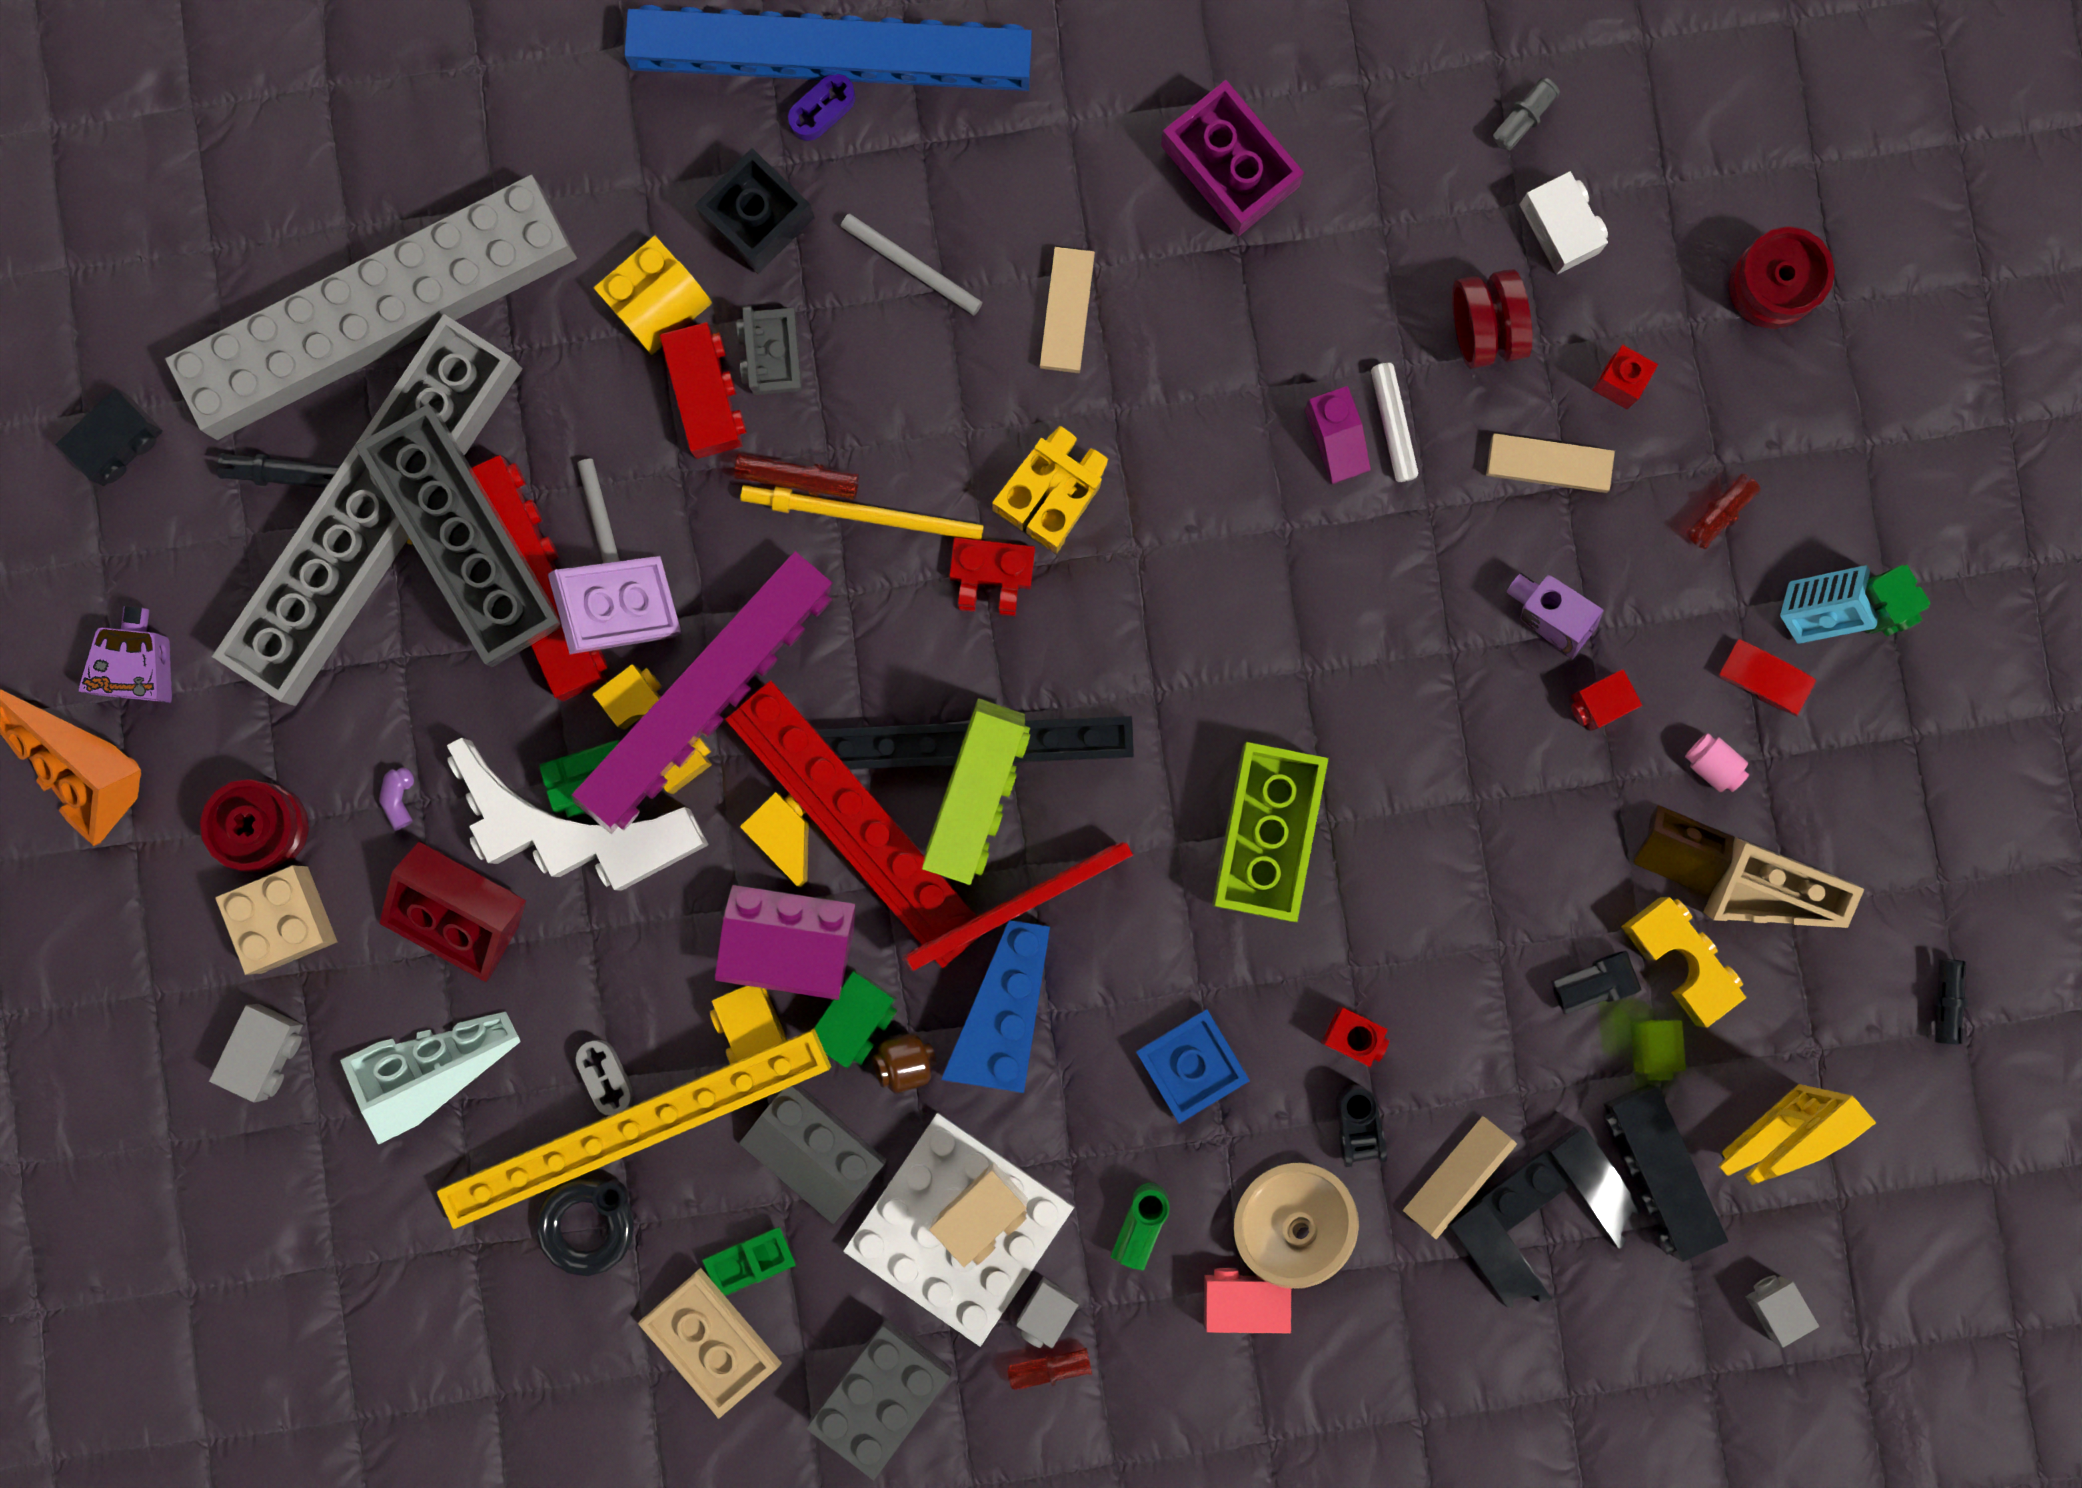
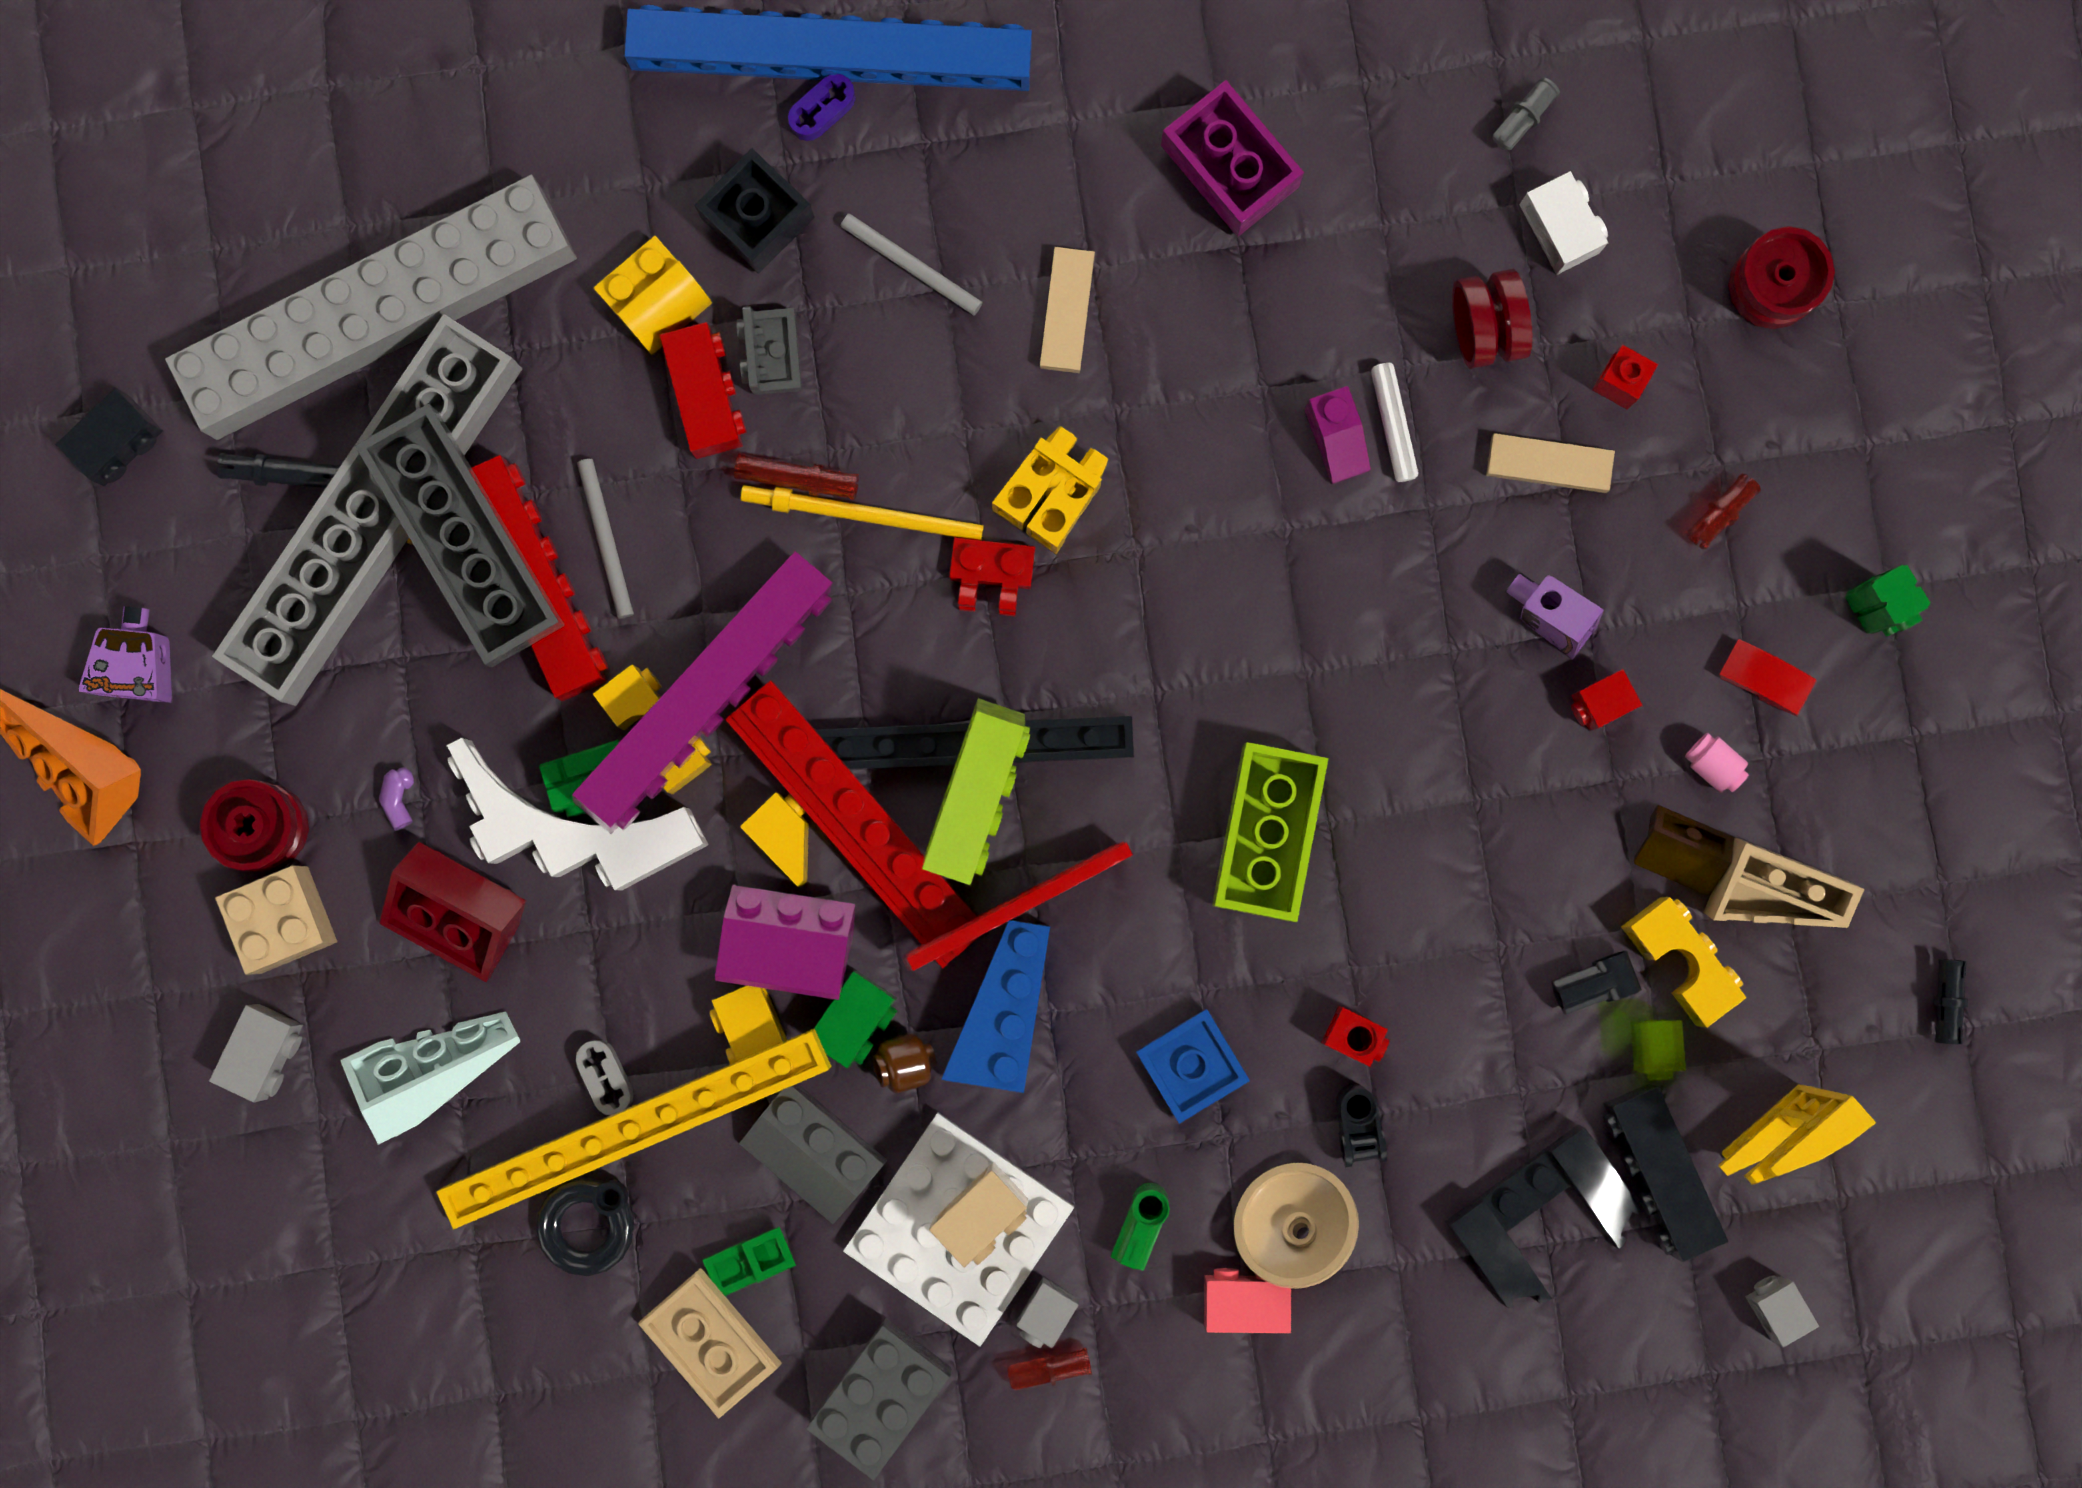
lavender tile [548,556,682,654] -> none
tan tile [1403,1116,1517,1240] -> none
medium azure panel [1780,565,1878,644] -> none

